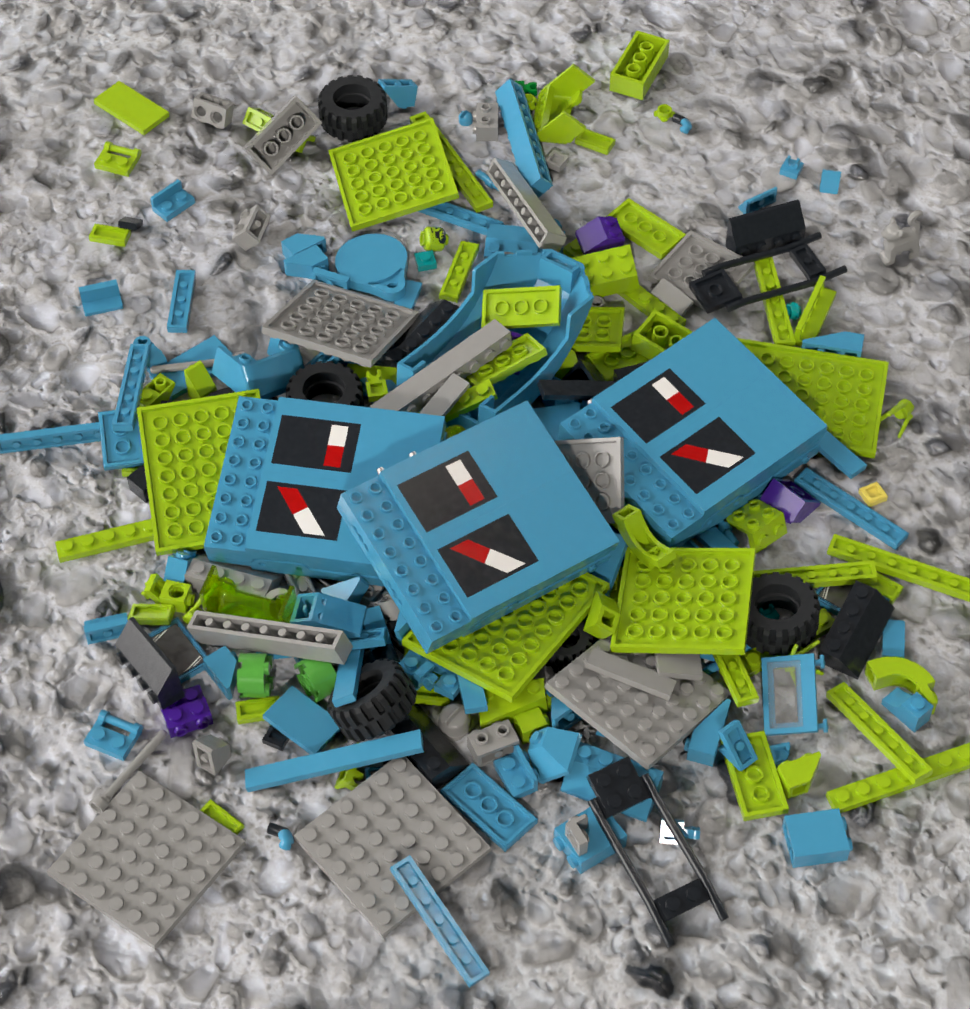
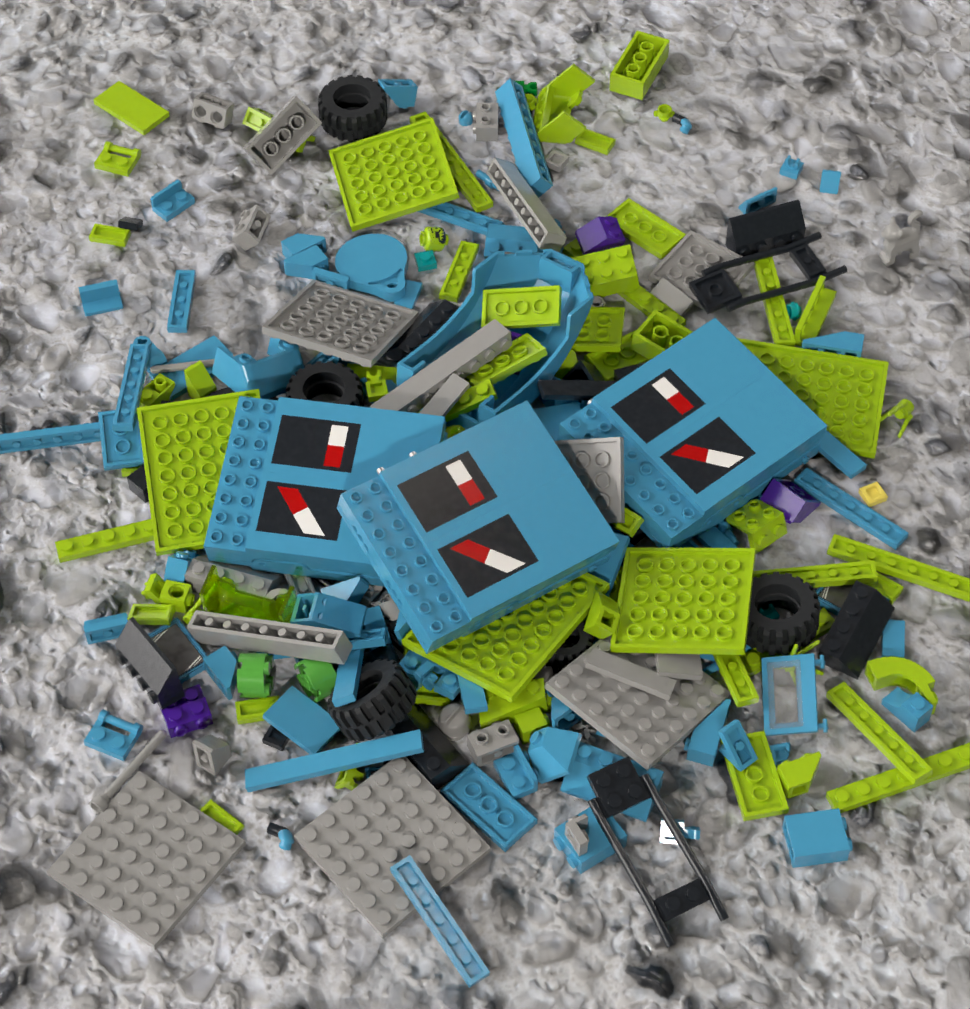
lime arch [612,504,677,569] -> none

